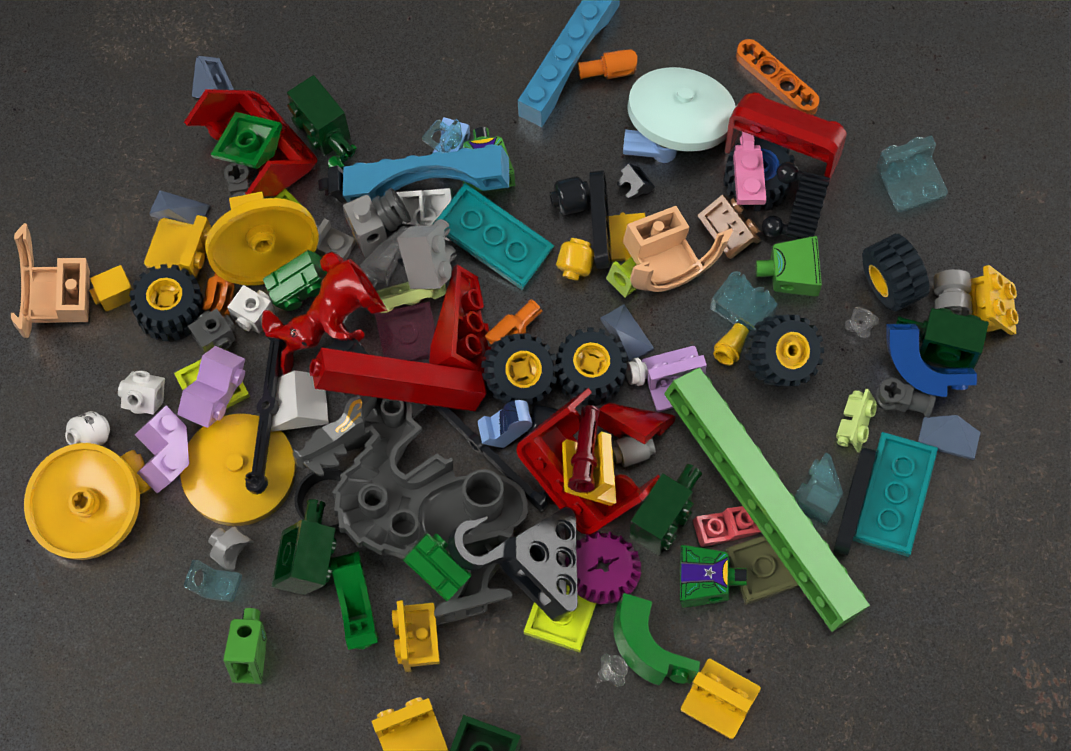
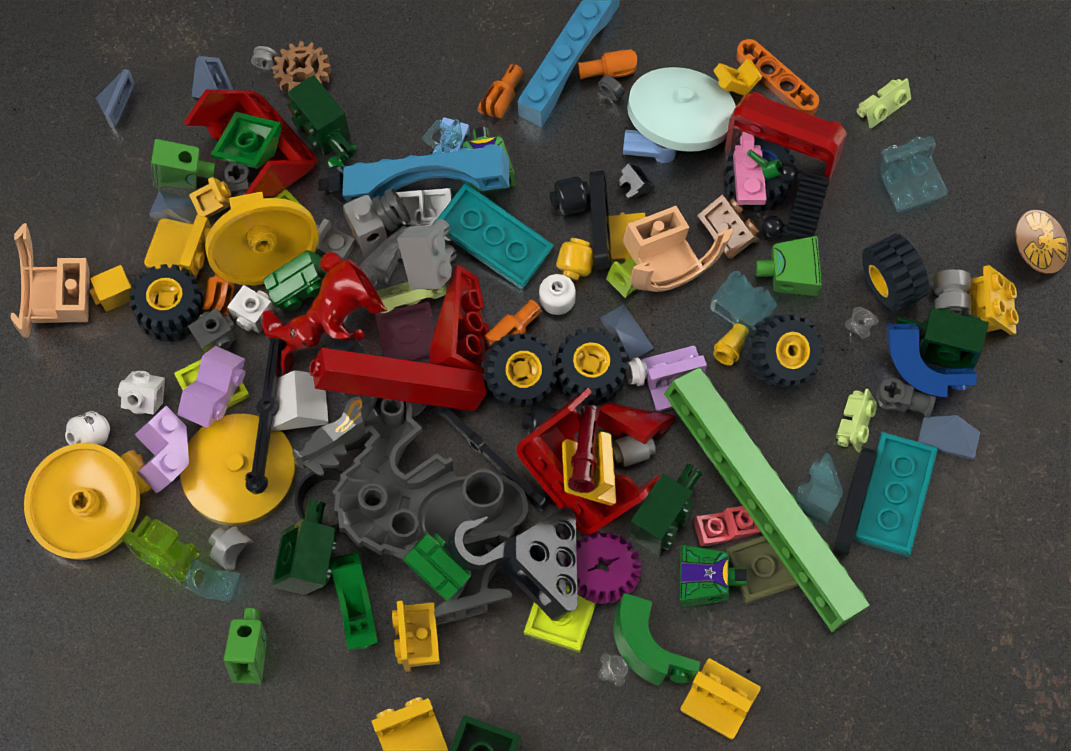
light blue leg [477,400,532,448] -> none
none -> sand blue slope [96,69,135,128]
none -> clear neon green panel [122,516,199,585]
none -> bright green torso [151,139,215,189]
none -> yellow bracket [189,177,231,218]
none -> light grey bush [251,46,277,70]
none -> medium nougat gear [272,41,331,92]
none -> orange arm [478,64,524,119]
none -> white head [539,274,576,315]
none -> dark grey tile [599,75,625,101]
none -> yellow bracket [713,59,762,96]
none -> green hand [747,149,782,179]
none -> yellowish green hinge [857,78,911,128]
none -> shield [1015,210,1068,274]

